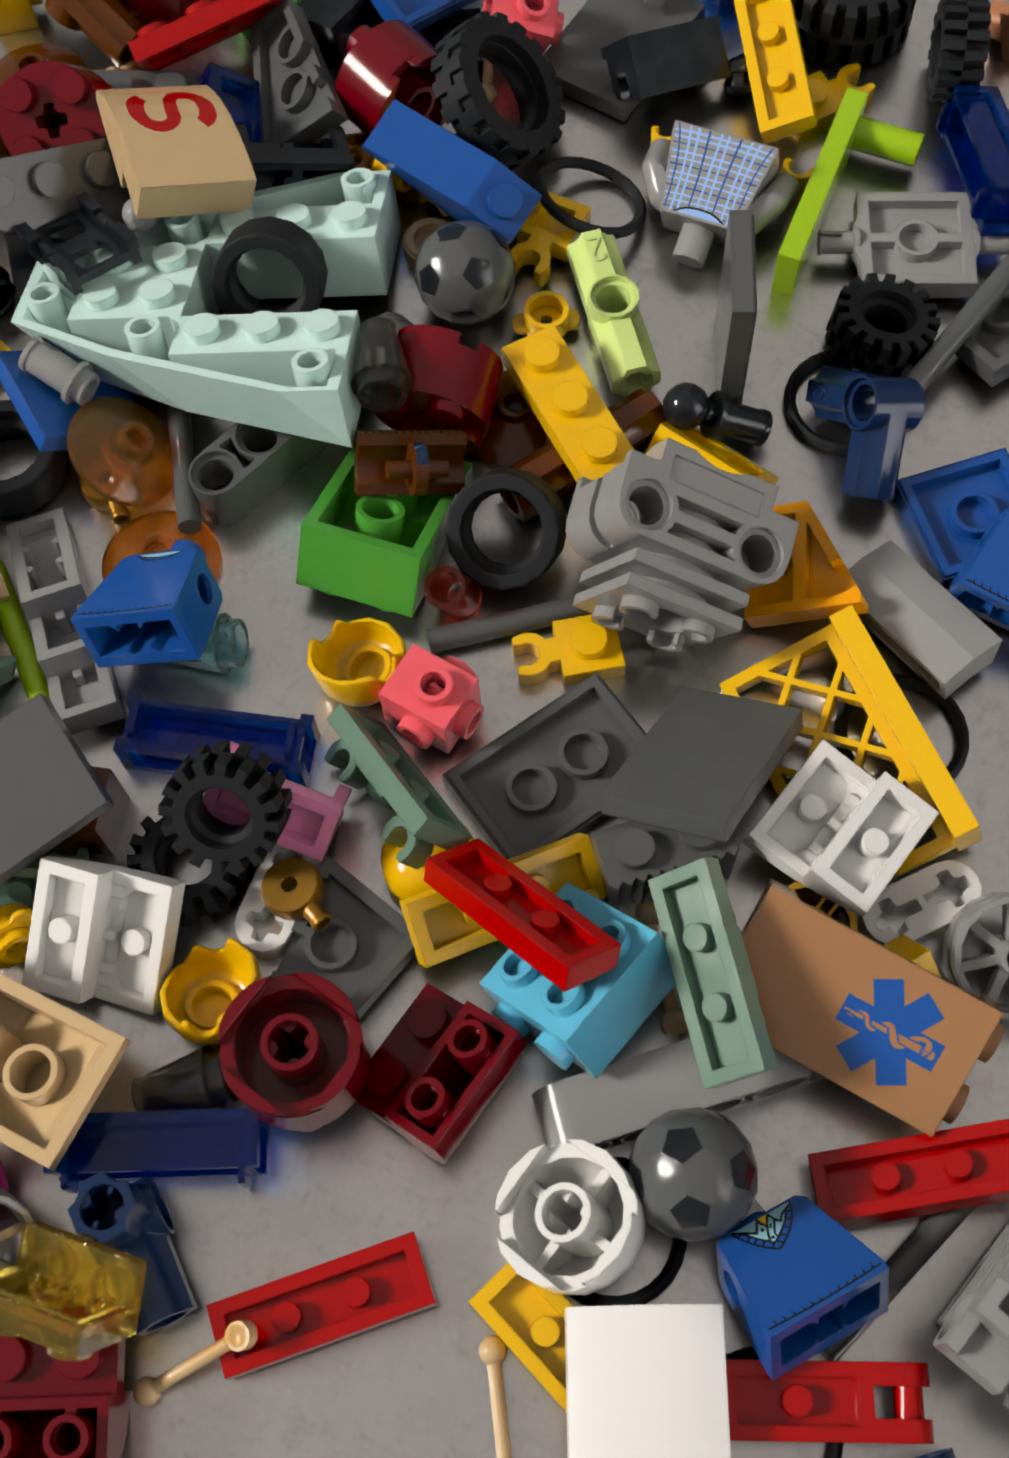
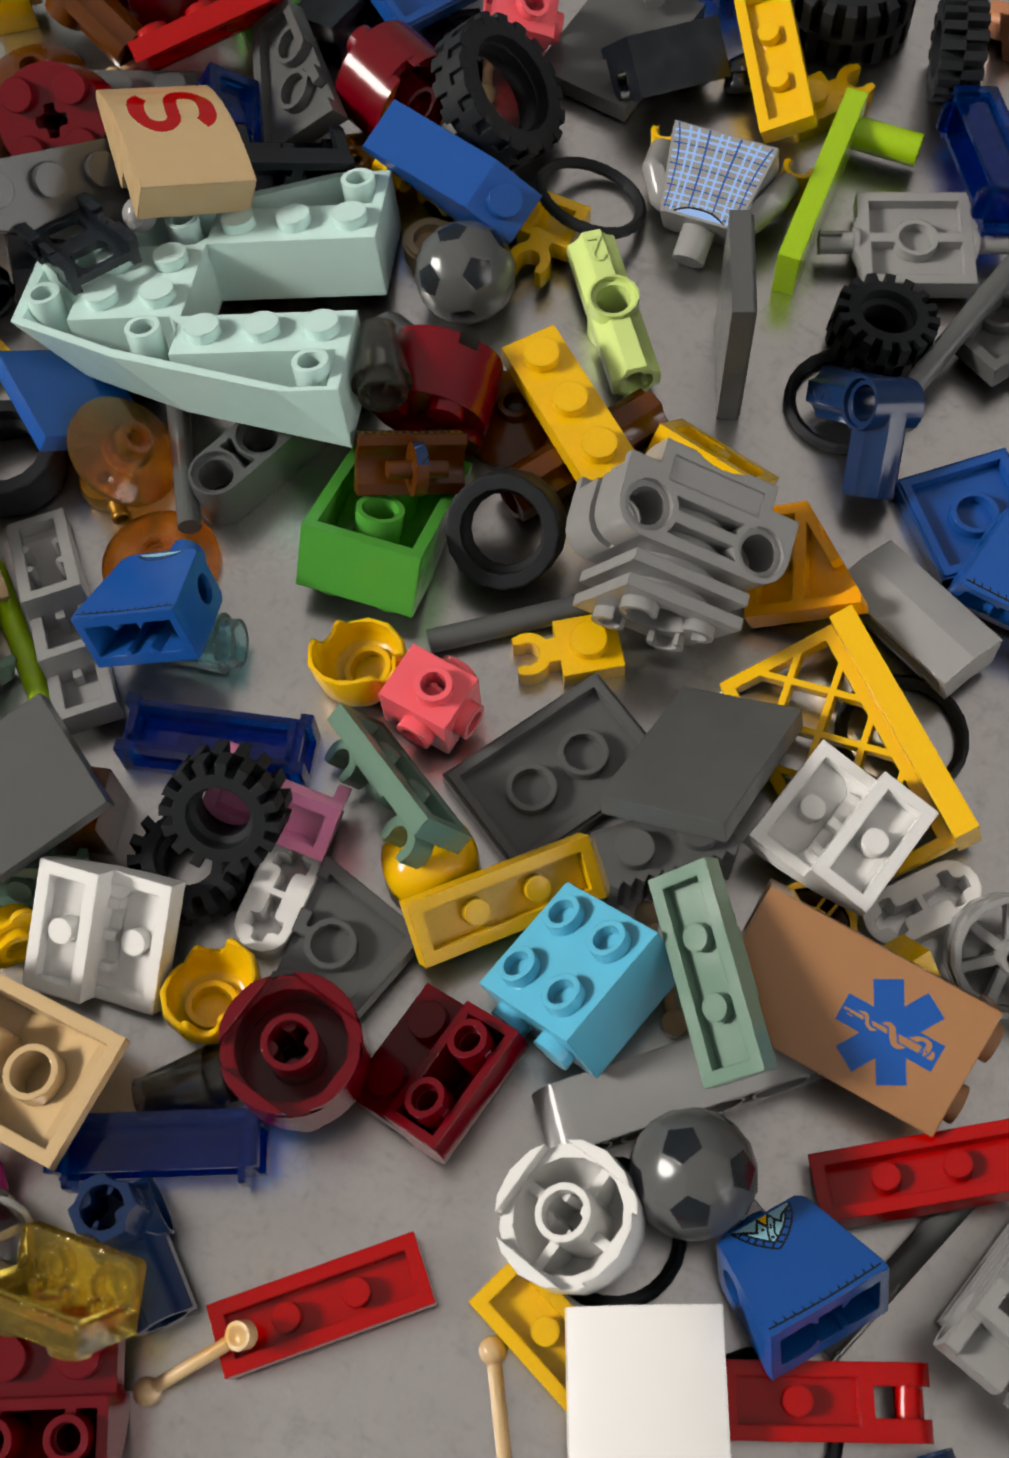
light grey pin [18,336,100,406] -> none
black tyre [211,216,328,314] -> none
pearl gold piece [261,857,332,932] -> none
clear red hinge [424,566,482,617] -> none
red plate [424,838,621,992] -> none
yellow plate [512,291,580,337] -> none
black pin [663,382,773,447] -> none

